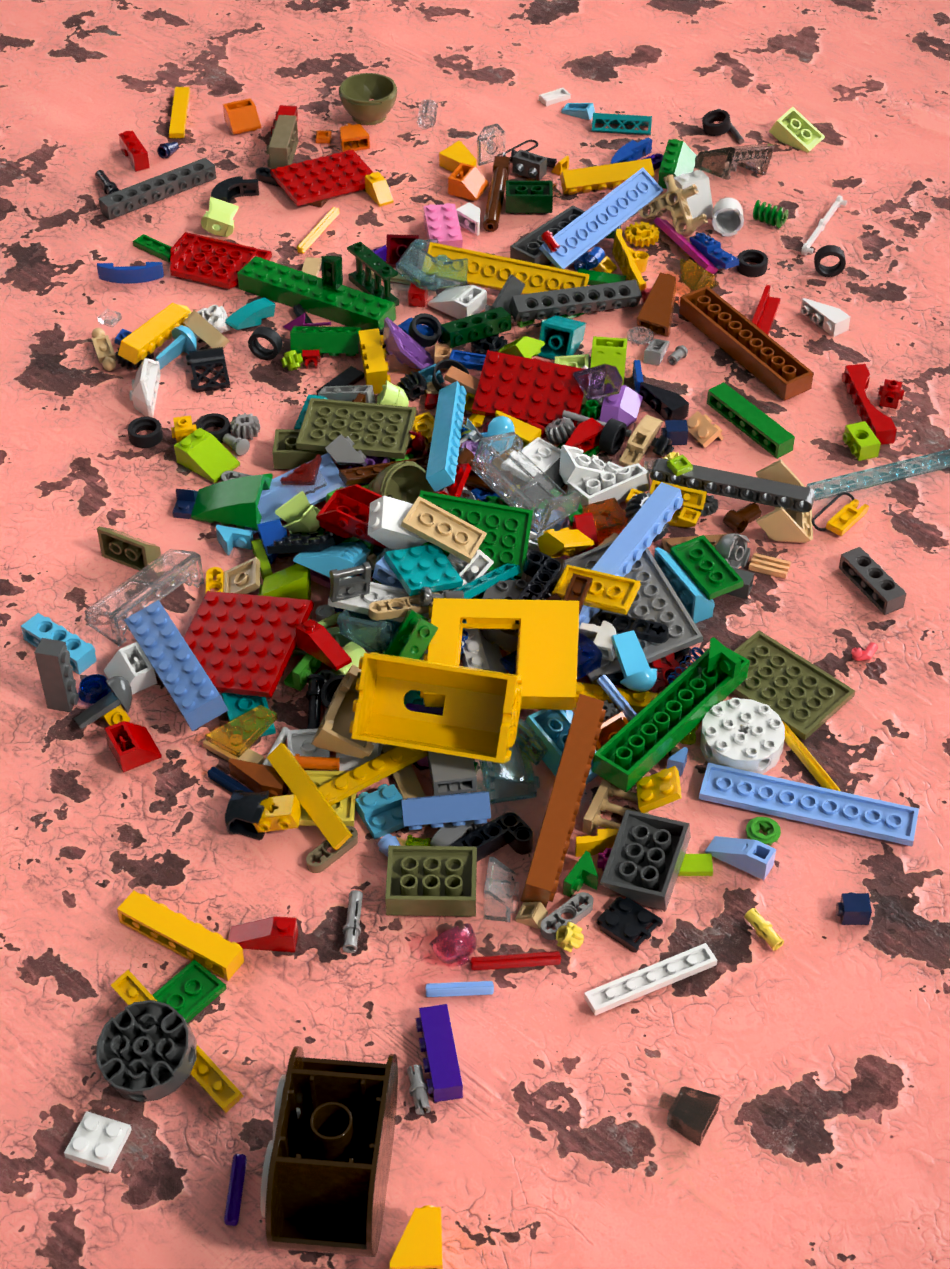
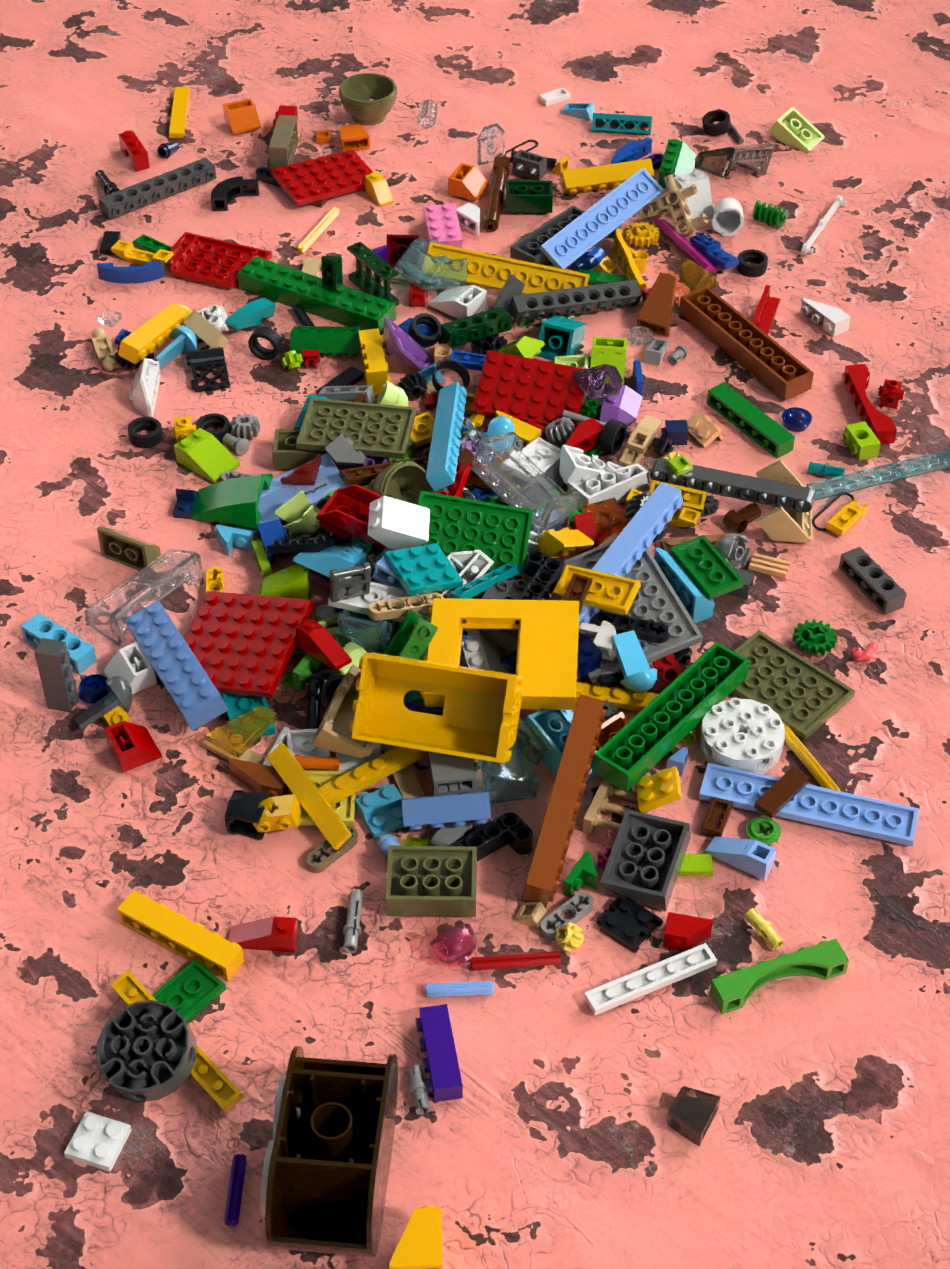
yellowish green piece [201,197,239,237] -> none
dark blue axle [207,767,253,793] -> none
tan plate [223,557,260,594] -> none
magenta piece [283,313,331,331] -> none
tan plate [401,496,487,564] -> none
dark red plant [405,430,430,456] -> none
dark grey piece [420,586,464,607] -> none
yellow slope [439,141,477,172] -> none
nougat tile [444,366,479,395] -> none
clear slope [484,857,520,922] -> none
red pin [541,231,560,253] -> none
yellow slope [575,828,619,857] -> none
light blue axle [597,675,637,721] -> none
black slope [639,382,689,420] -> none
blue piece [667,647,704,684] -> none
green slope [707,637,742,678] -> none
black tyre [814,245,846,277] -> none
dark blue brick [836,892,872,925] -> none
none -> black tile [100,231,121,255]
none -> yellow slope [111,240,174,266]
none -> red slope [663,912,713,951]
none -> reddish brown plate [700,798,733,837]
none -> bright green arch [710,939,849,1014]
none -> reddish brown tile [754,766,810,819]
none -> clear blue hat [782,407,813,432]
none -> green gear [793,619,837,656]
none -> teal axle [808,462,845,478]

